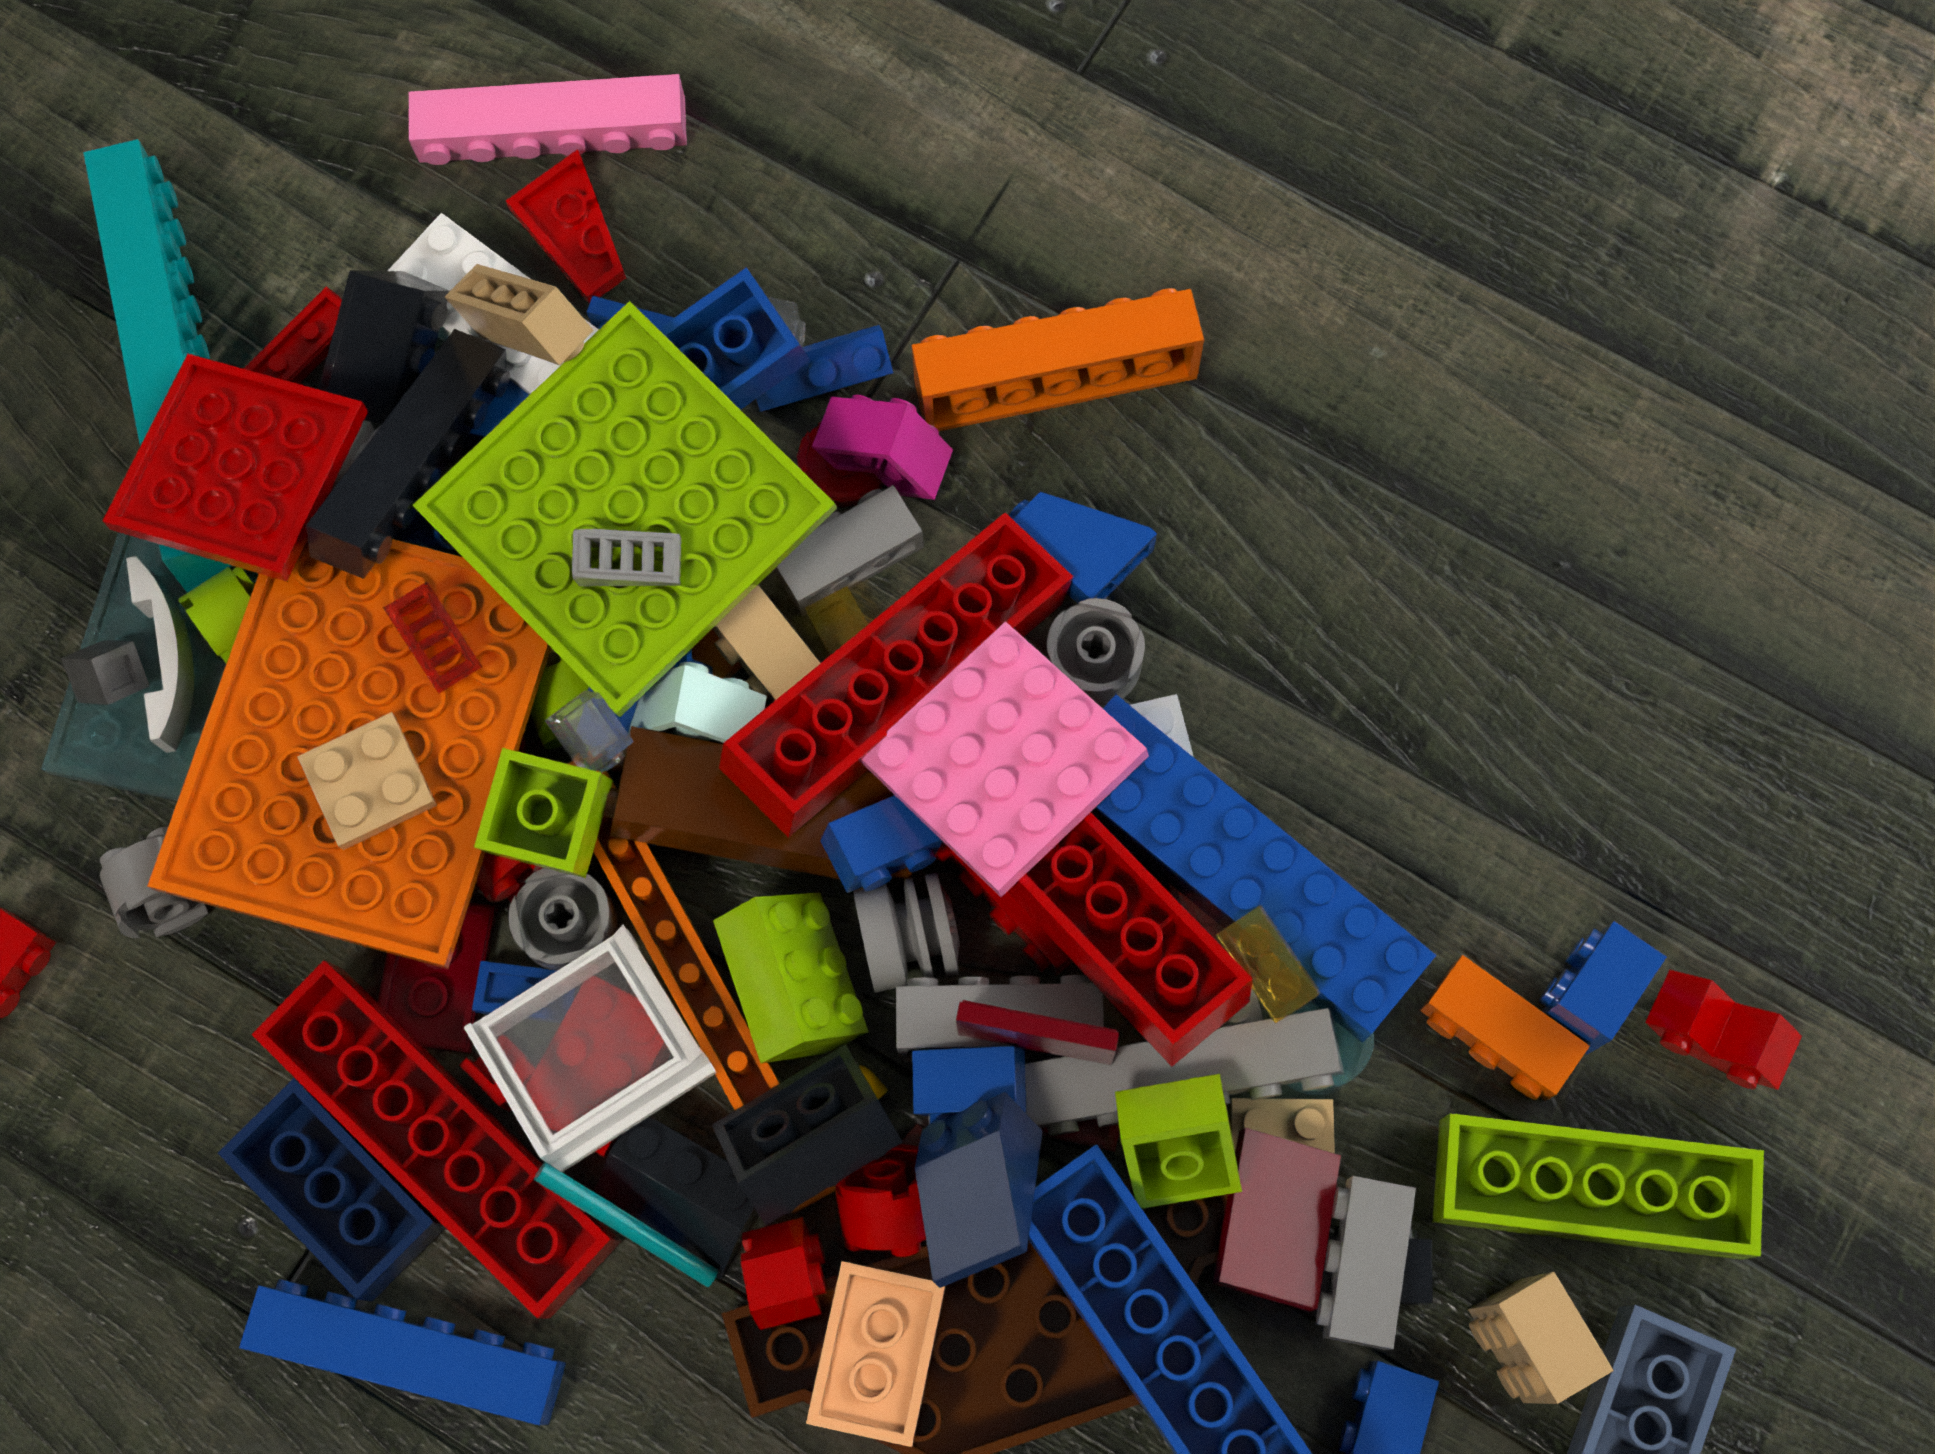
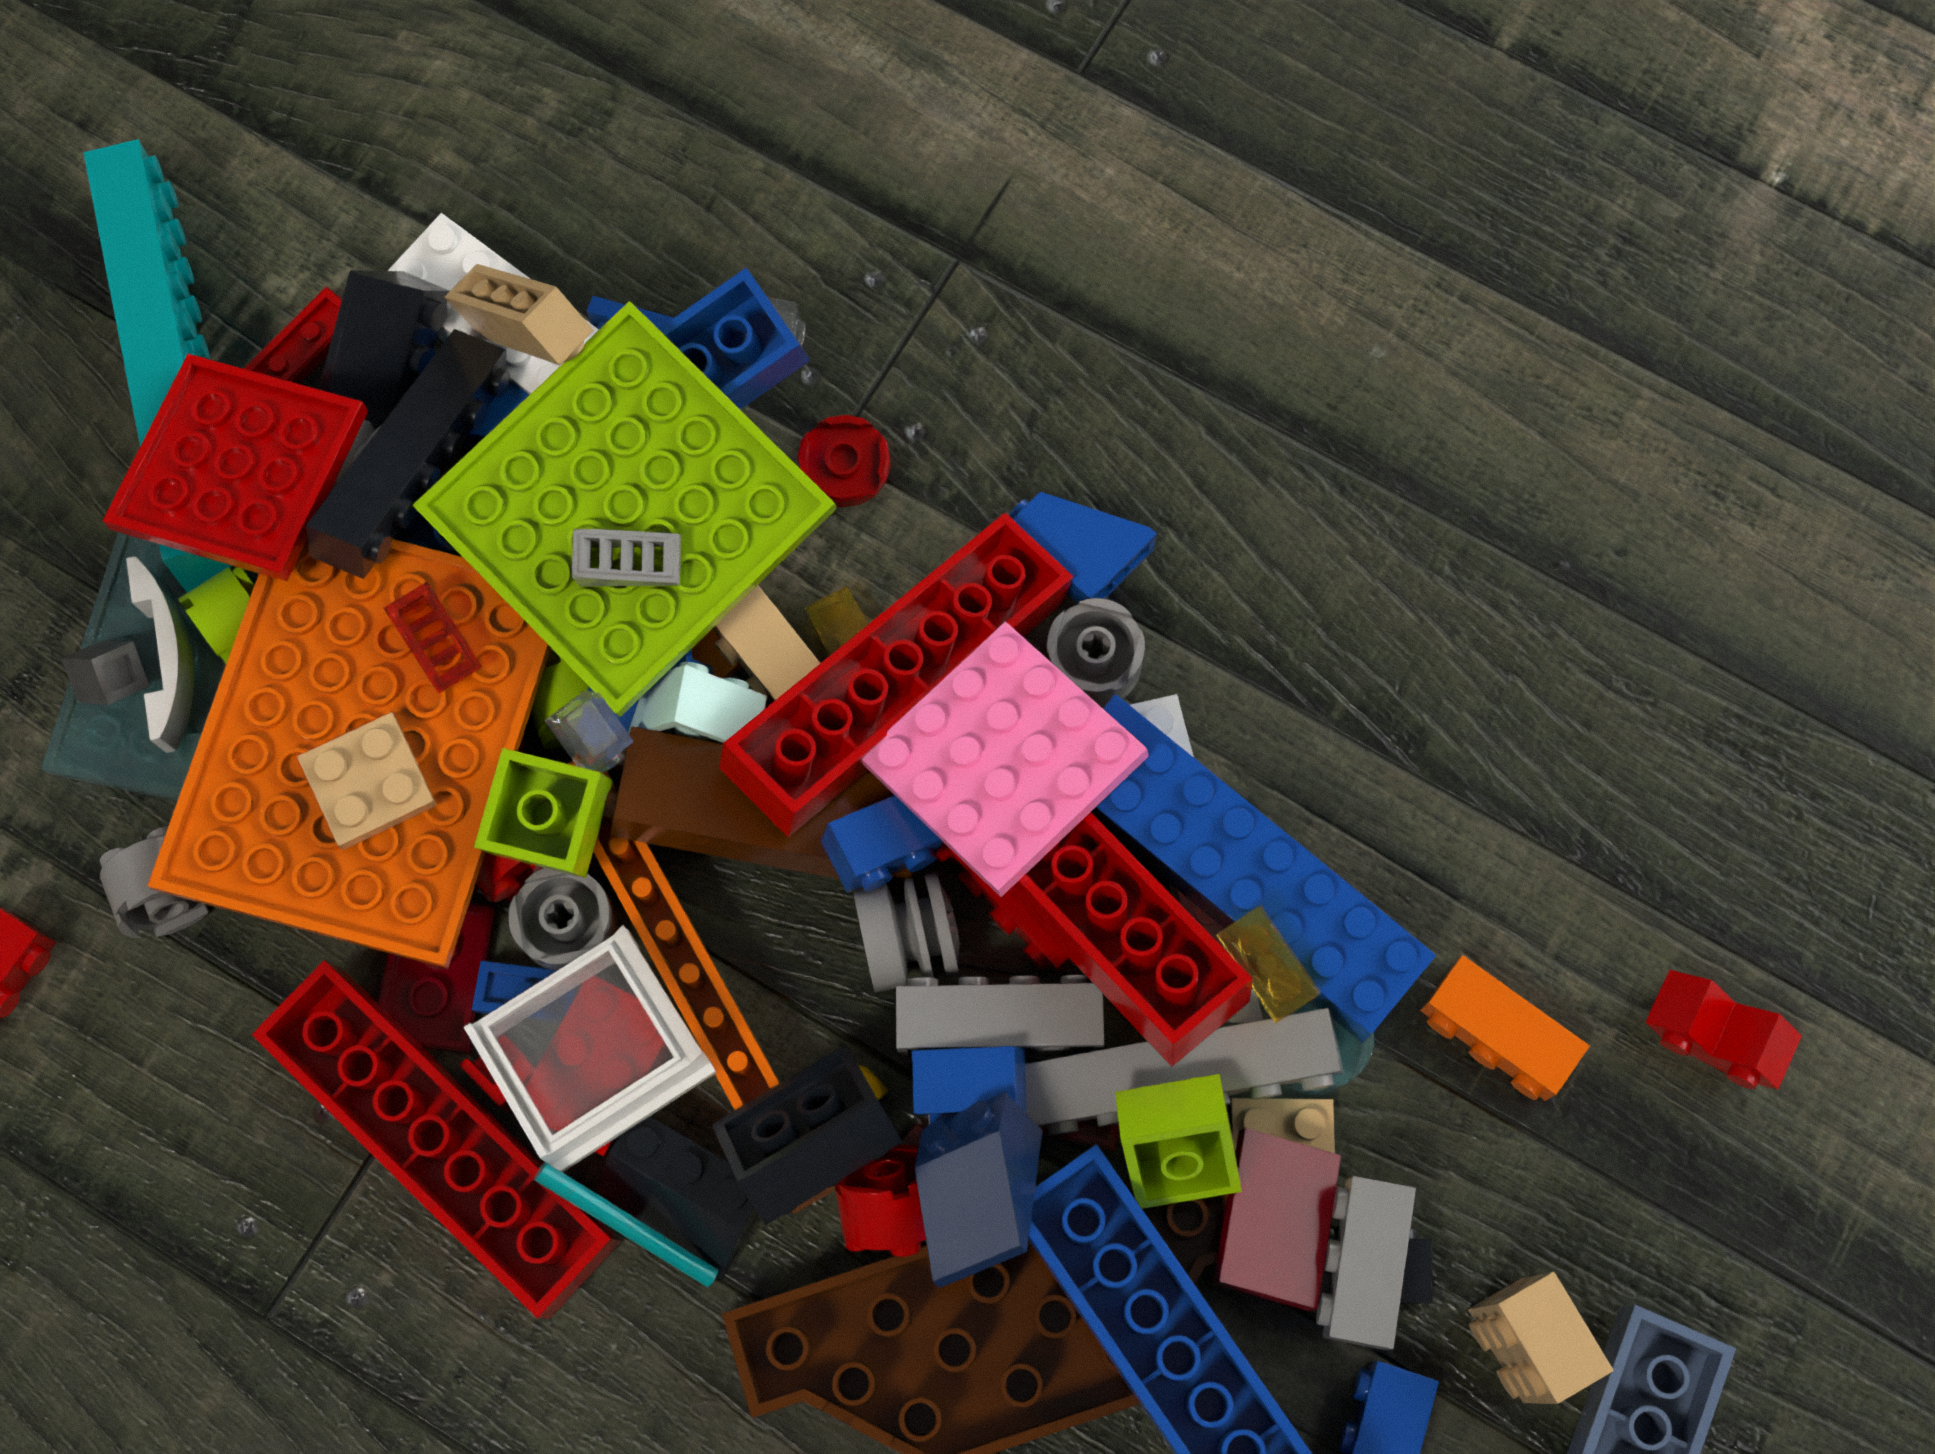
dark blue brick [218,1078,445,1302] -> none
blue brick [239,1279,566,1426] -> none
bright pink brick [409,74,687,165] -> none
red wing [506,149,626,304] -> none
lime brick [713,893,868,1063] -> none
red brick [741,1217,827,1330] -> none
blue plate [756,325,893,412] -> none
light grey brick [774,485,924,616] -> none
light nougat plate [806,1261,946,1447] -> none
dark pink brick [812,395,953,500] -> none
orange brick [911,288,1204,431] -> none
dark red tile [956,1000,1119,1065] -> none
lime brick [1433,1113,1764,1260] -> none
blue brick [1538,921,1667,1054] -> none

